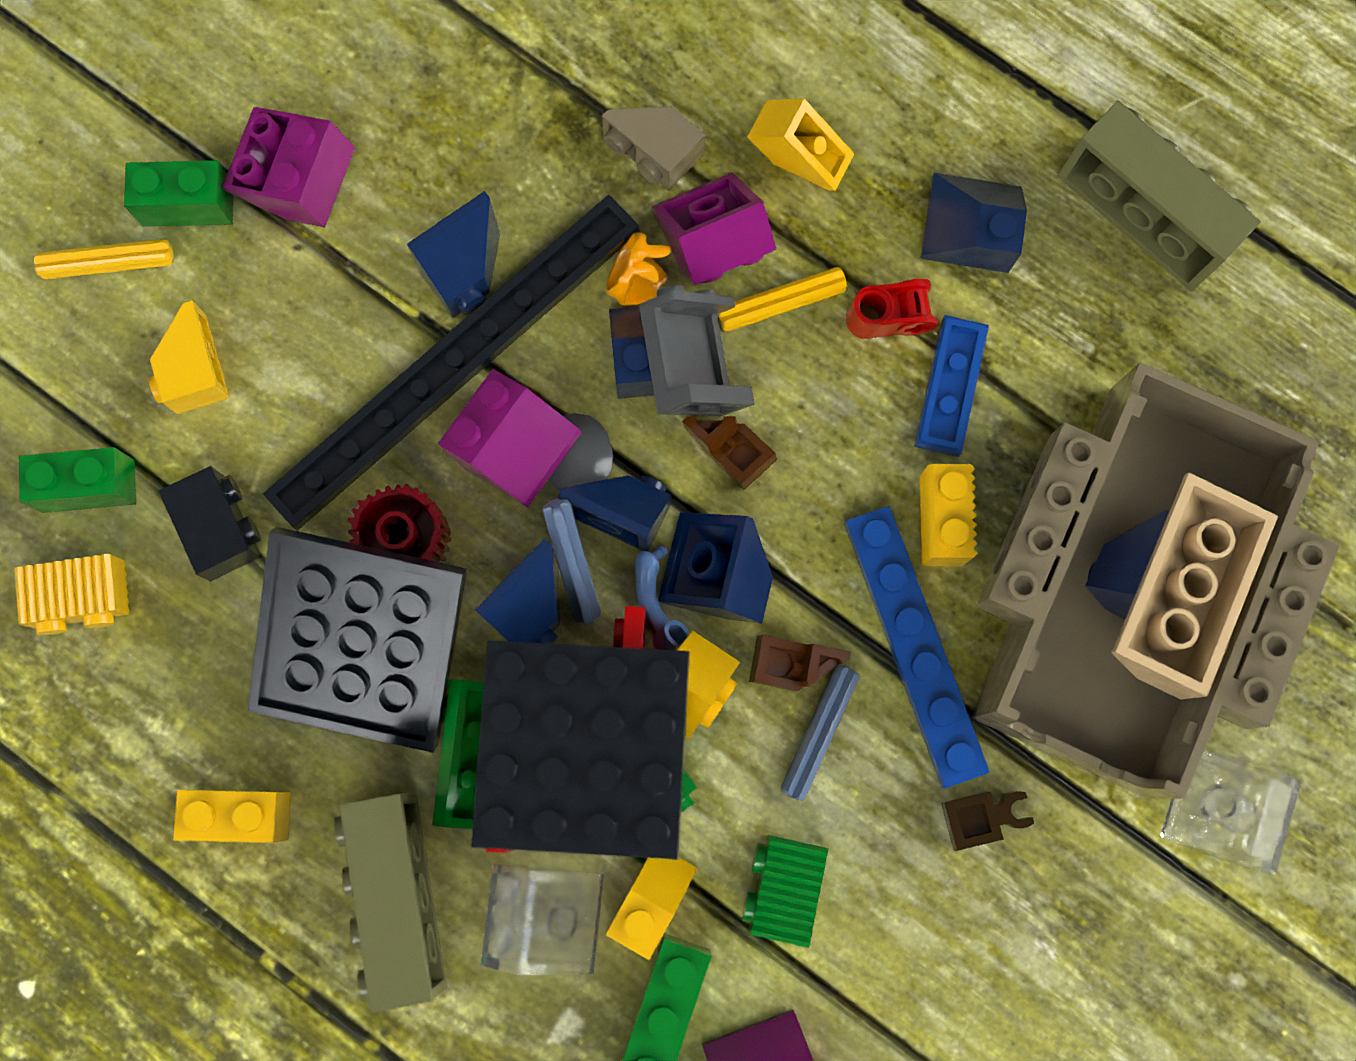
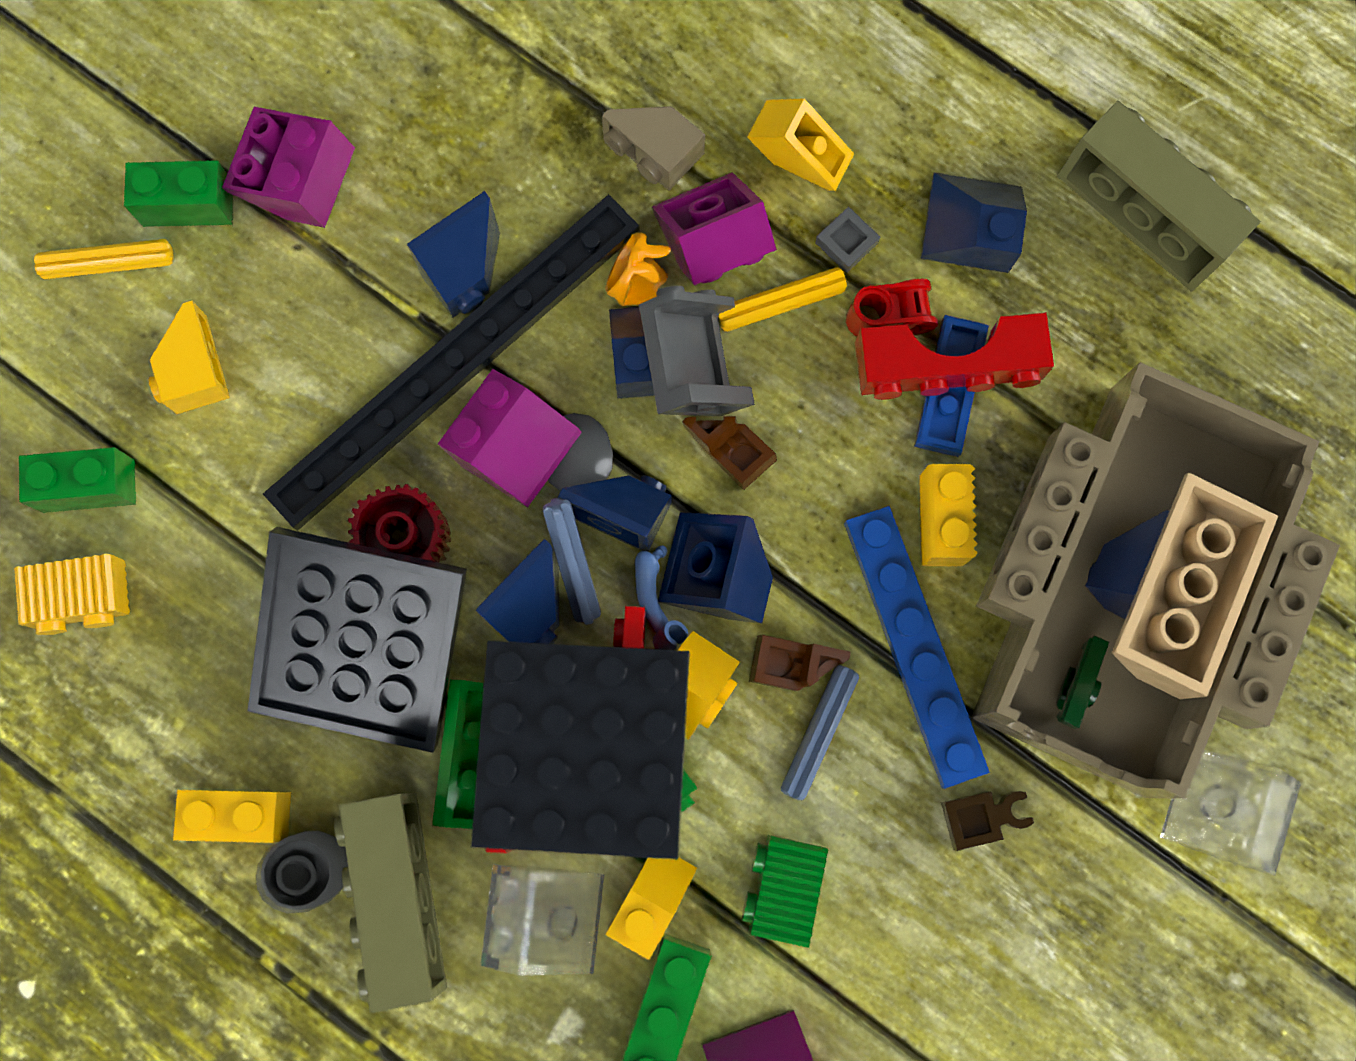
black brick [158,466,262,582] -> none
none -> dark grey hat [256,831,348,914]
none -> dark grey plate [815,206,881,273]
none -> red arch [855,313,1054,400]
none -> dark green plate [1056,635,1110,729]

